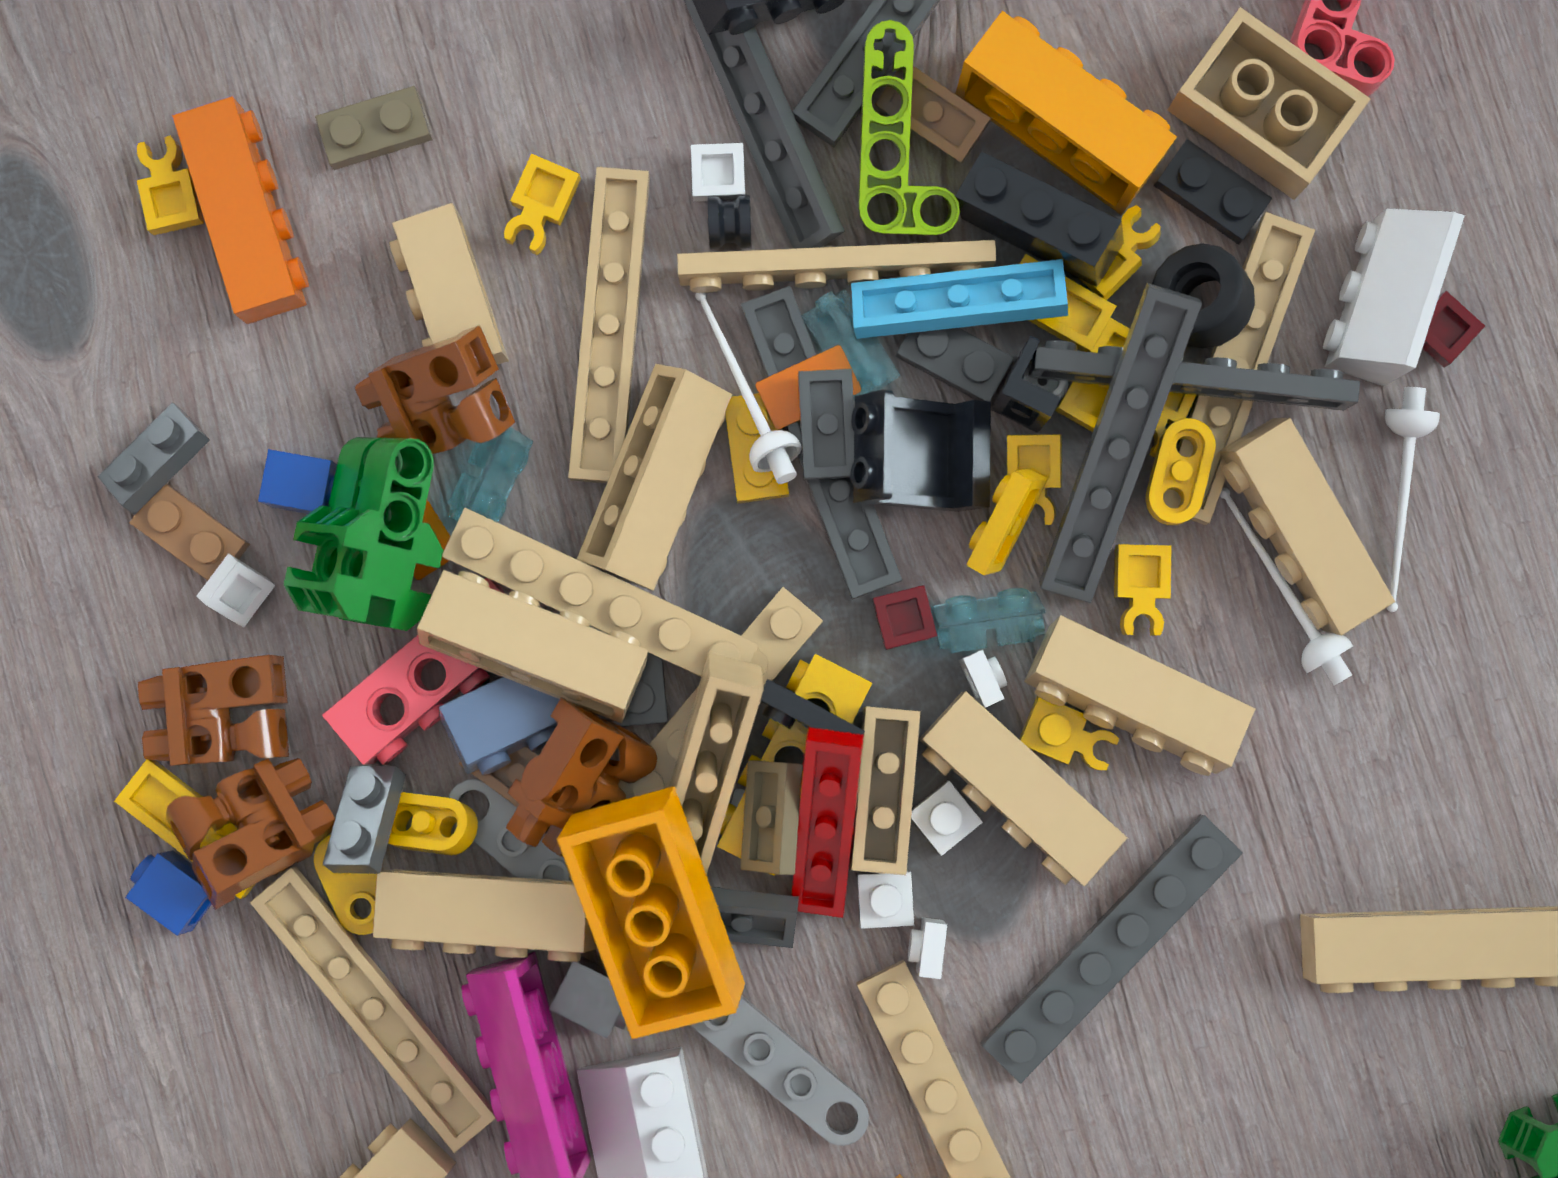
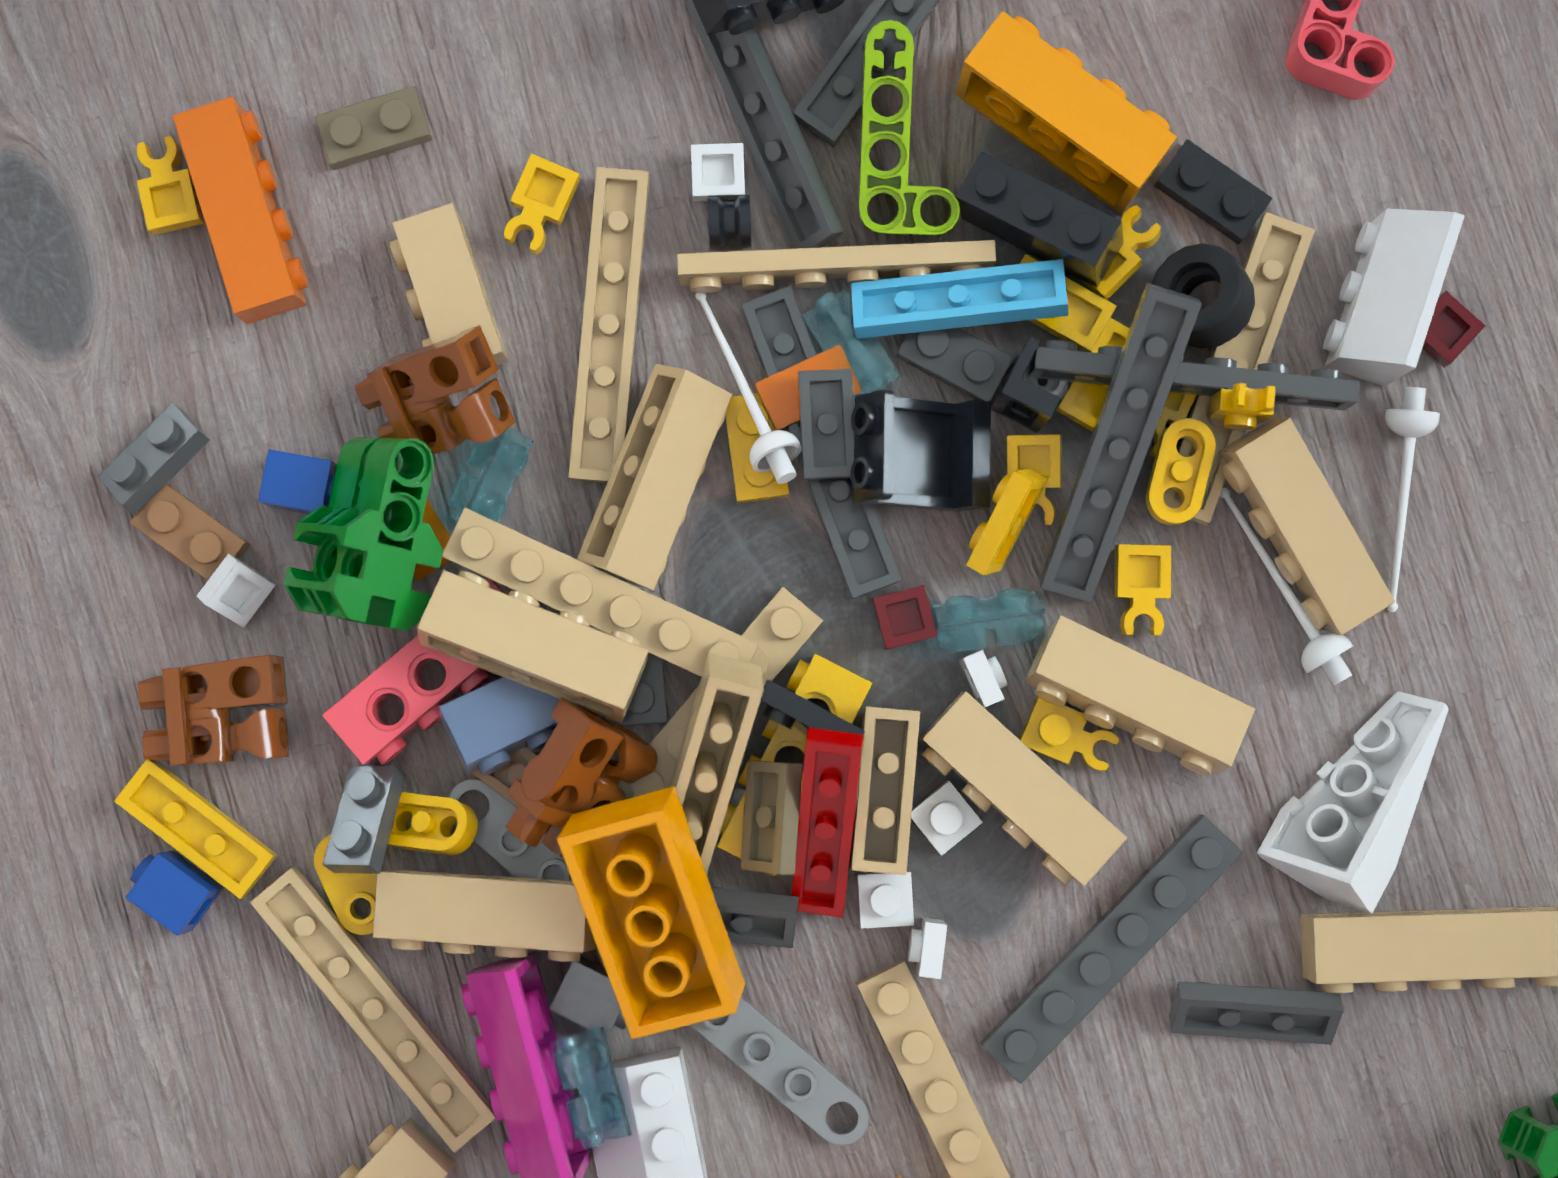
dark orange hips [166,758,335,910] -> none
medium nougat plate [875,66,992,164] -> none
tan brick [1167,7,1370,200] -> none
none -> clear light blue hinge [552,1027,632,1149]
none -> dark grey plate [1169,981,1344,1045]
none -> yellow plate [1209,383,1276,430]
none -> white wedge [1257,691,1449,915]

